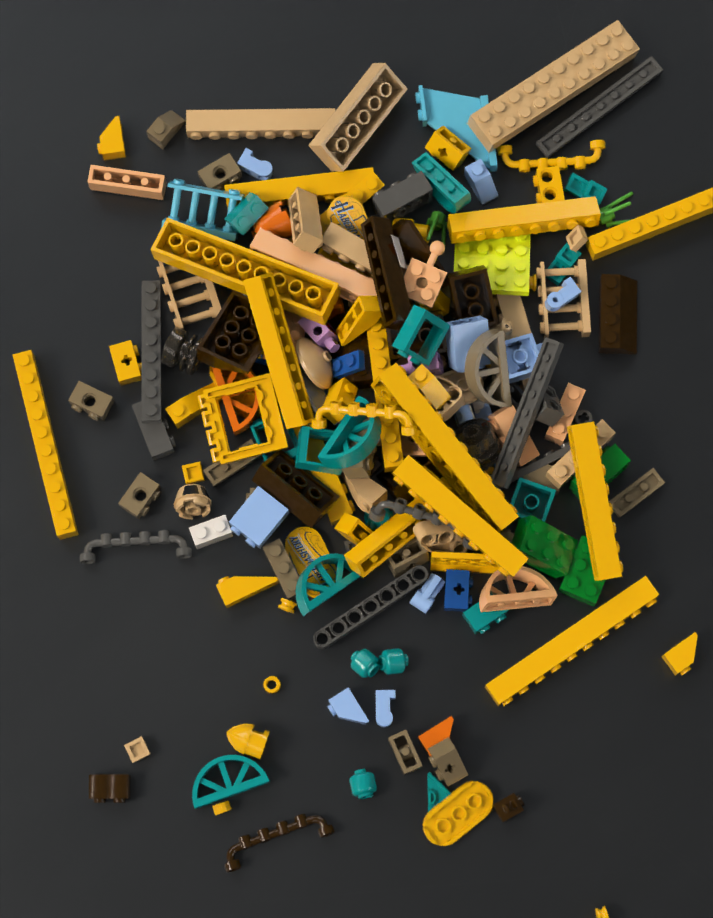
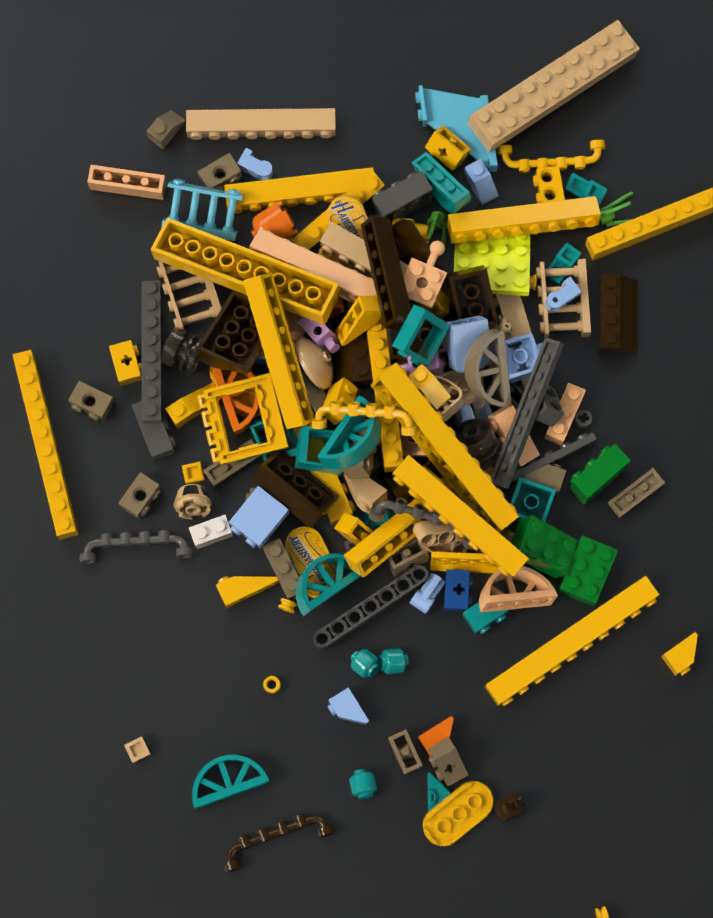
dark brown brick [89,774,130,803] -> none
yellow slope [97,116,126,160] -> none
yellow axle [212,800,231,815] -> none
teal brick [224,192,269,235] -> none
yellow helmet [227,723,270,759] -> none
tan brick [288,187,324,254] -> none
tan brick [308,63,407,172] -> none
blue plate [332,350,365,379] -> none
light blue leg [376,690,395,728] -> none
white sticker [391,235,407,269] -> none
dark grey plate [536,56,663,158] -> none
tan brick [545,419,616,490] -> none
tan plate [566,225,588,252] -> none
yellow brick [567,422,623,581] -> none

